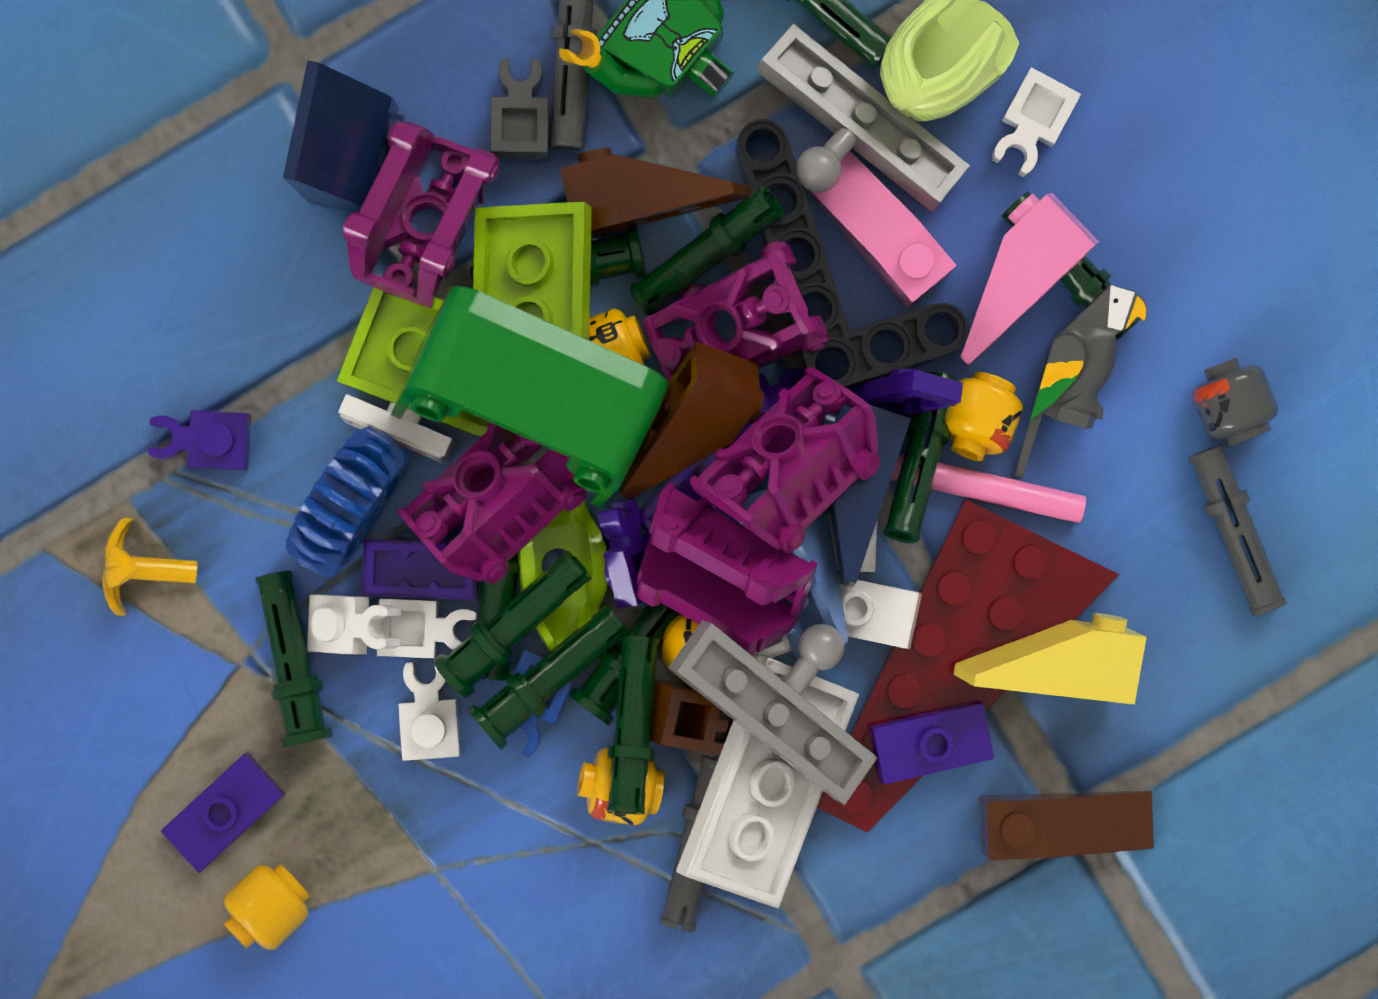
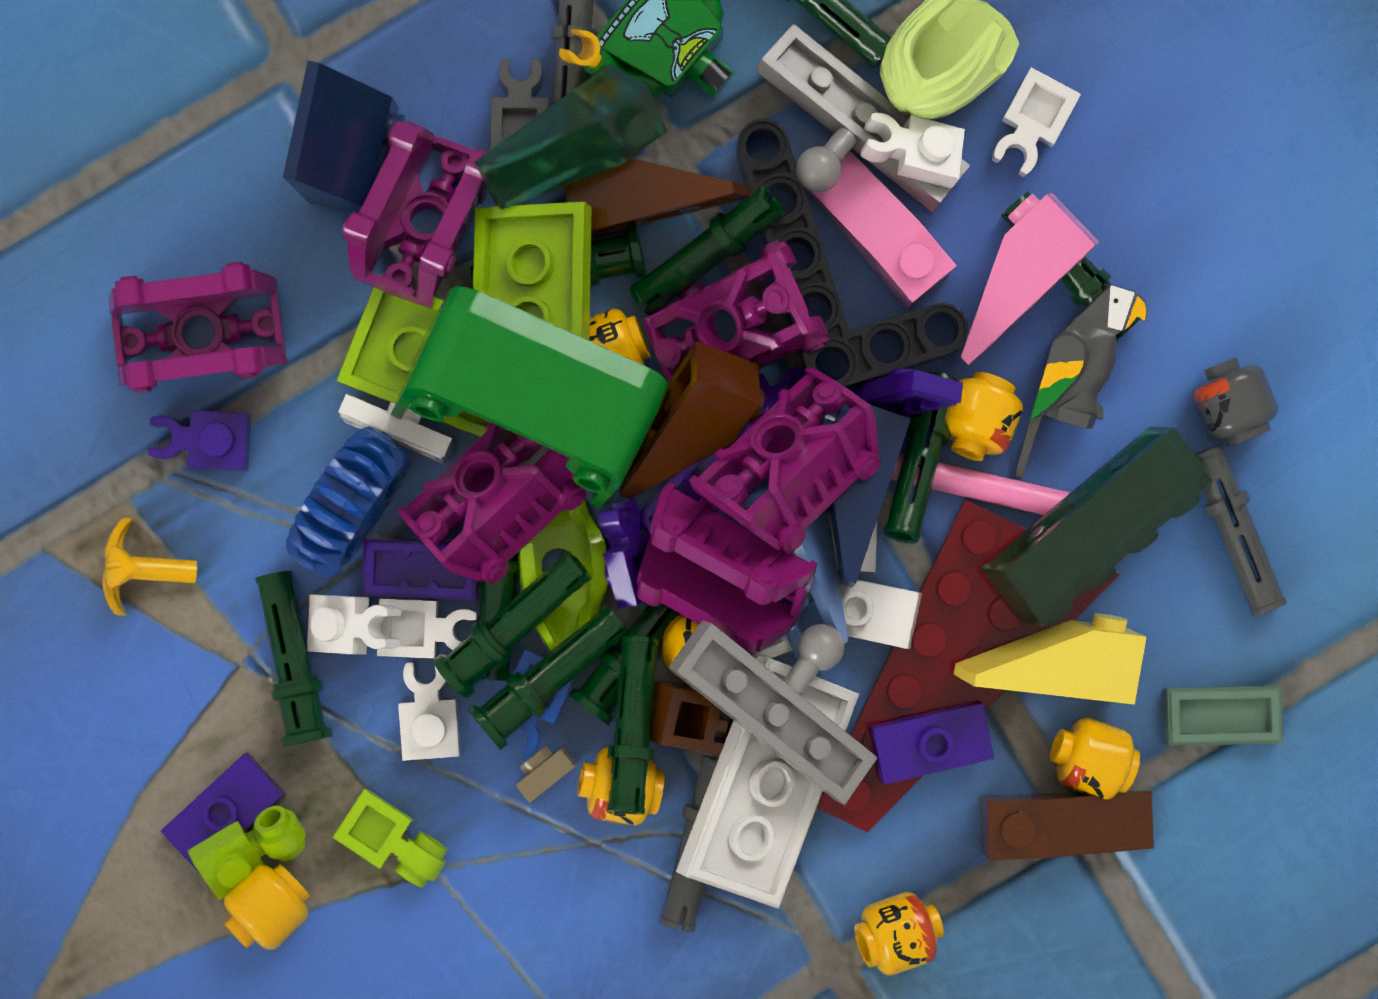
none -> magenta piece [108,262,288,393]
none -> lime plate [187,806,306,900]
none -> lime plate [332,788,449,888]
none -> clear green slope [474,63,667,209]
none -> dark tan plate [516,745,577,803]
none -> yellow head [854,892,944,976]
none -> white plate [860,113,965,189]
none -> clear green brick [981,426,1213,626]
none -> yellow head [1050,717,1140,800]
none -> sand green tile [1164,685,1283,746]

